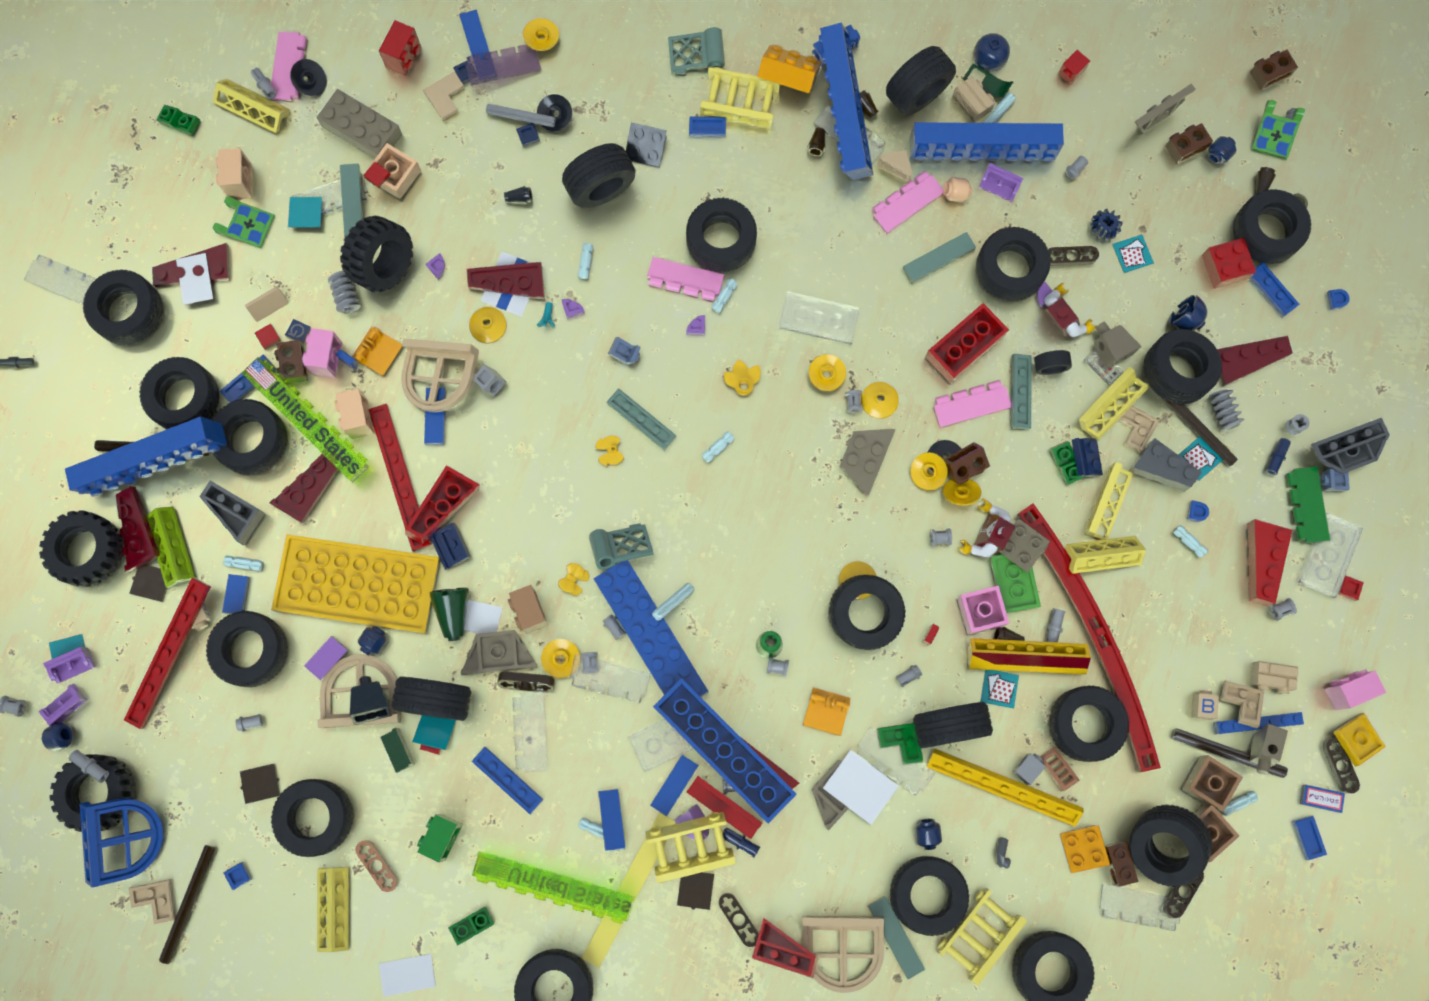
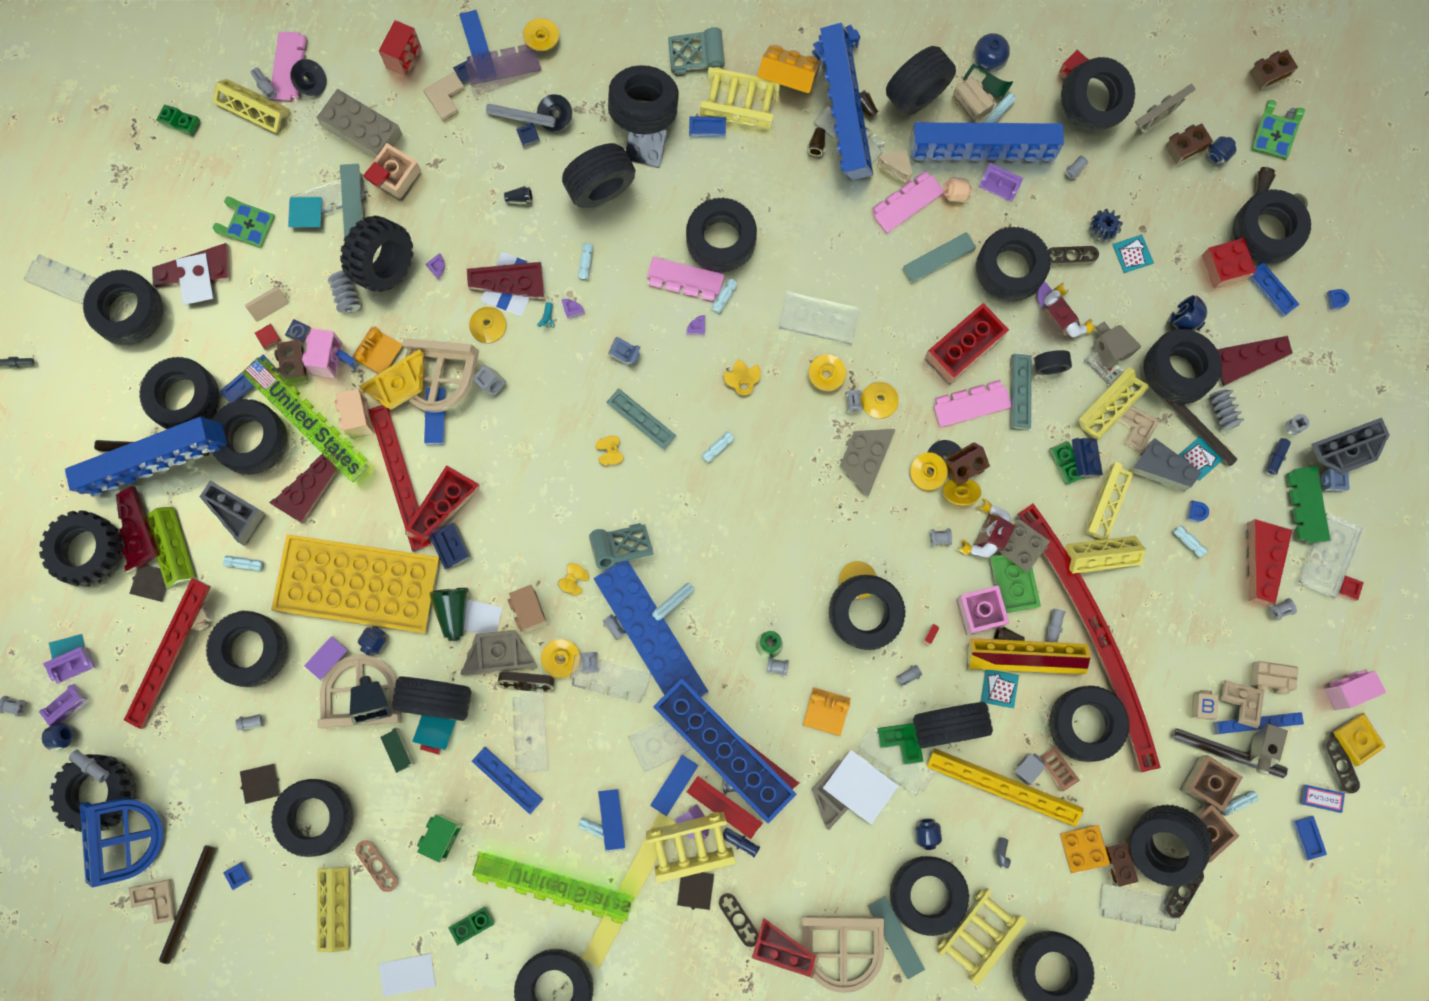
light nougat brick [216,148,252,199] -> none
blue tile [222,574,250,614] -> none
none -> yellow wing [359,349,424,410]
none -> black tyre [608,65,679,135]
none -> black tyre [1061,57,1136,132]

